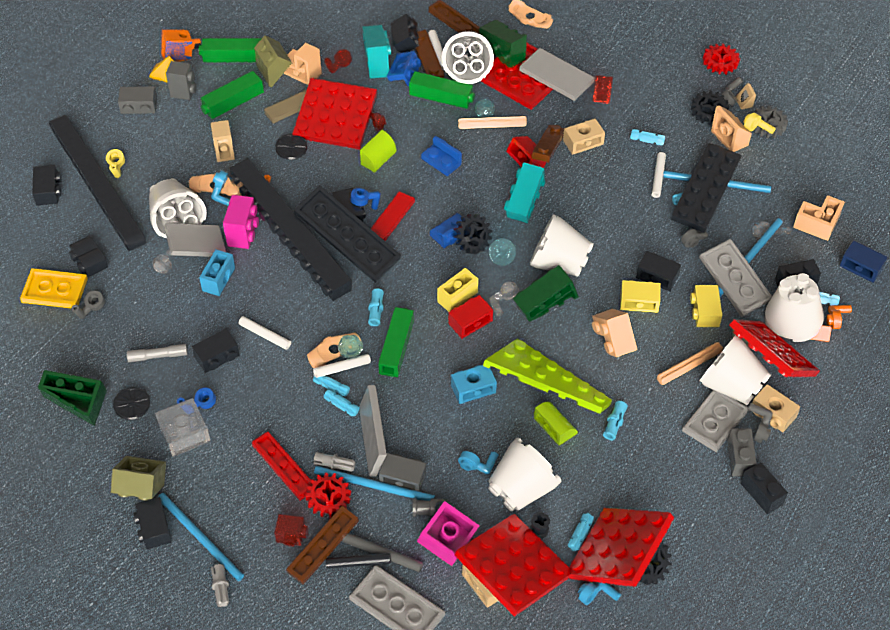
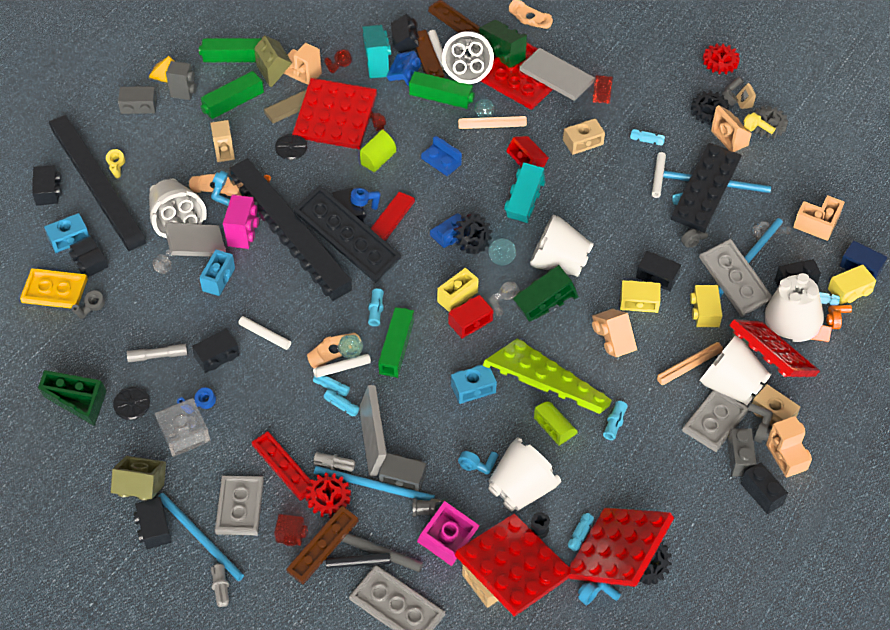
orange torso [161,30,201,62] -> none
reddish brown plate [532,125,564,163] -> none
none -> dark azure brick [44,213,89,253]
none -> light grey tile [215,476,264,535]
none -> light nougat brick [766,416,812,478]
none -> light yellow brick [828,265,876,305]

